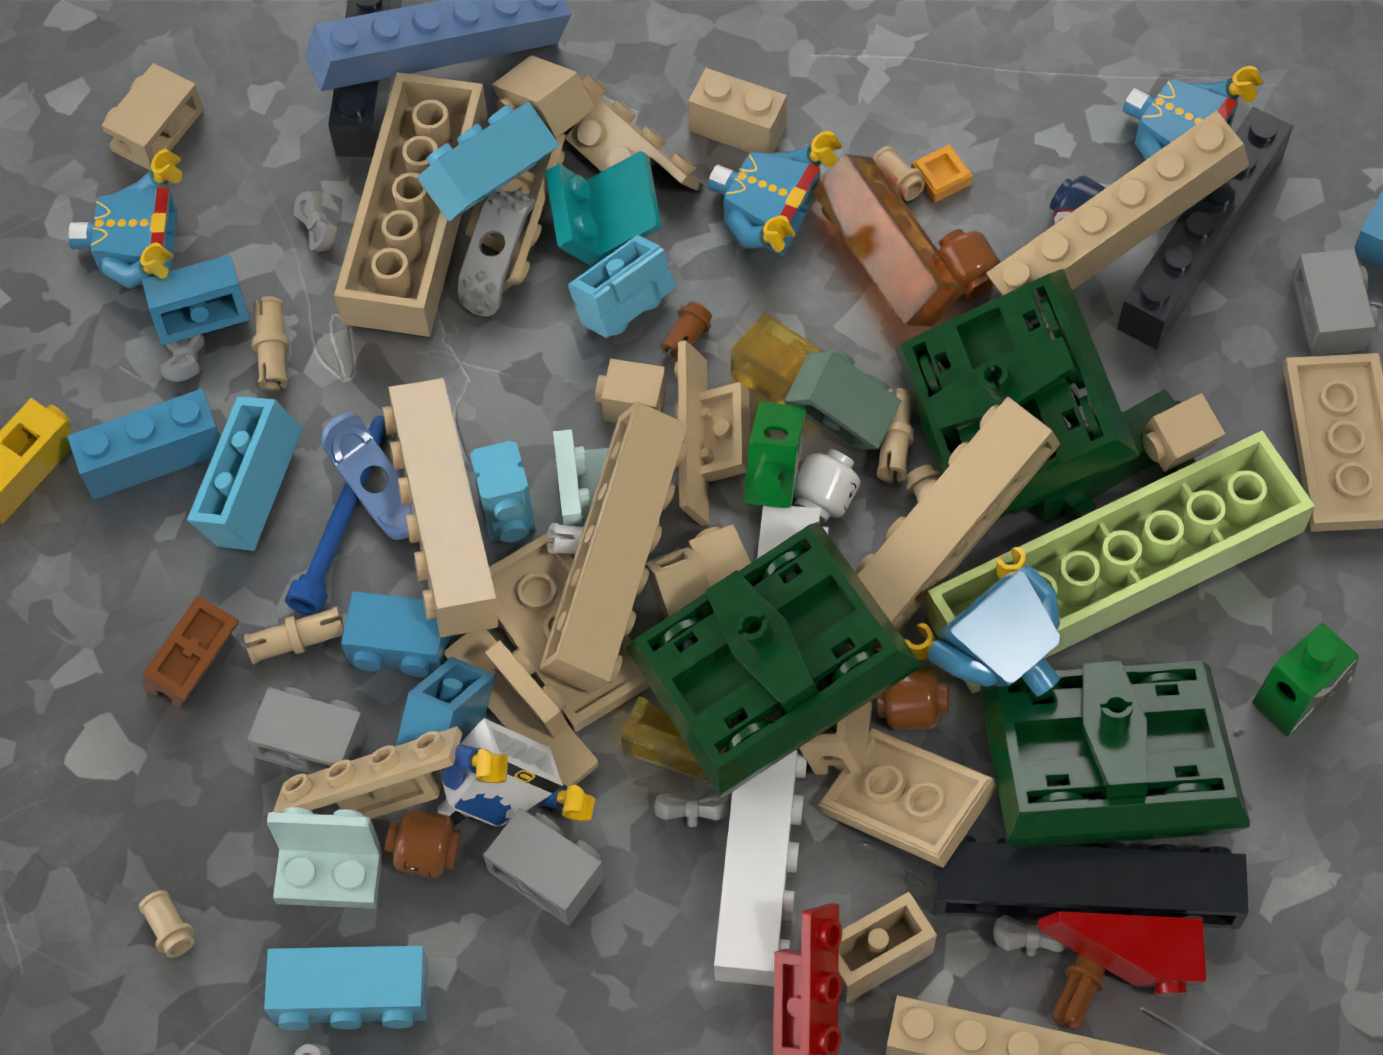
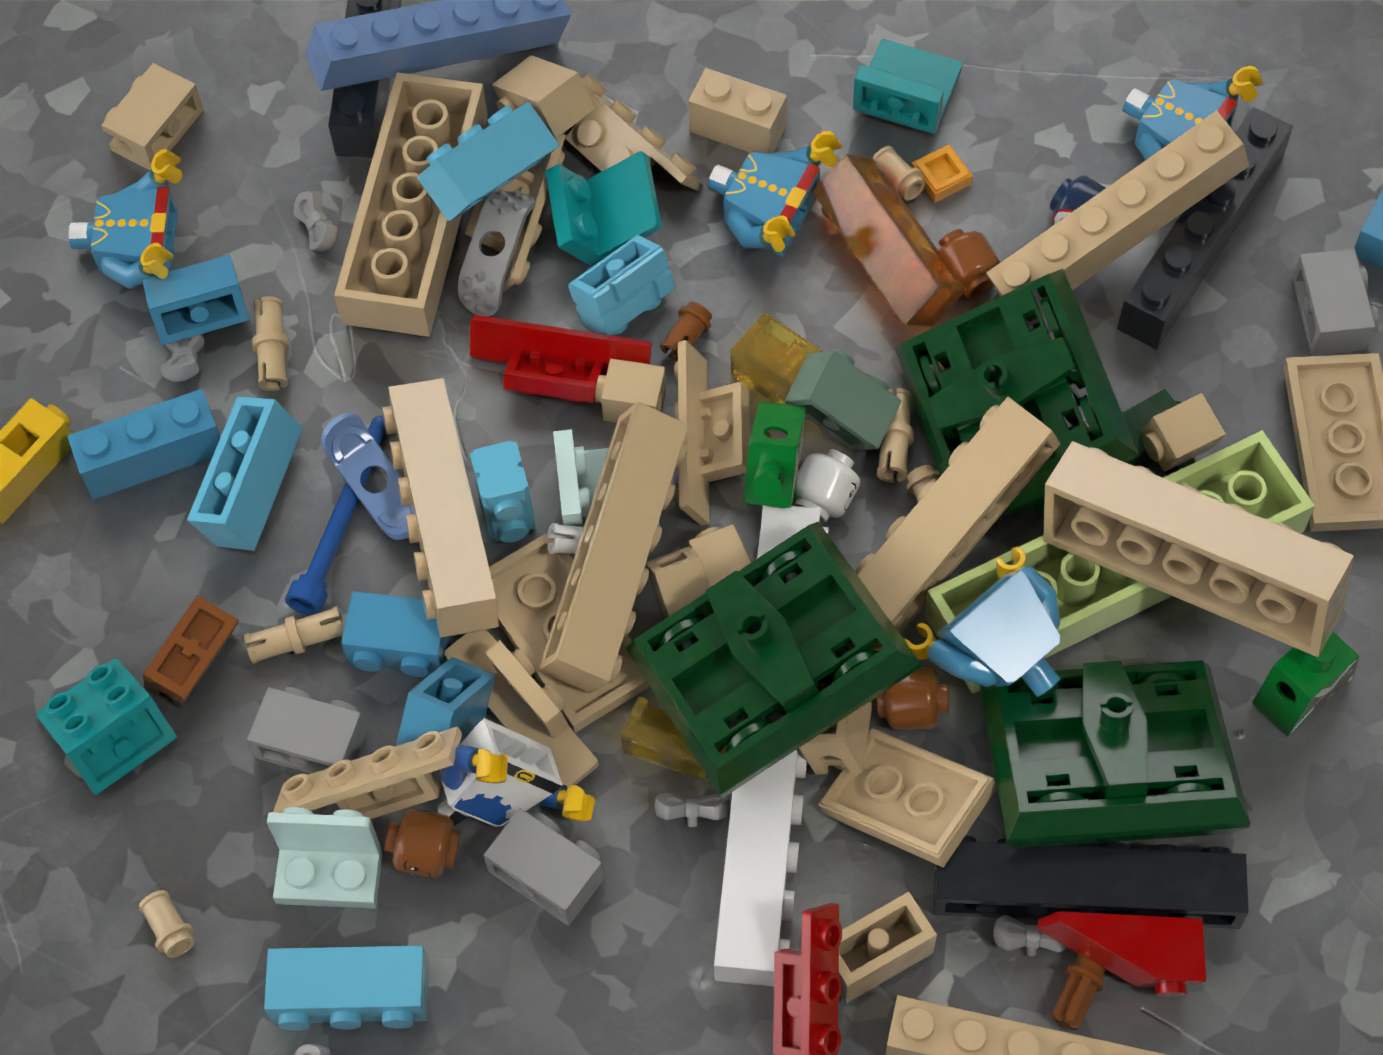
none -> teal bracket [36,658,177,796]
none -> red bracket [470,315,652,403]
none -> teal bracket [853,39,962,134]
none -> tan brick [1044,441,1354,657]

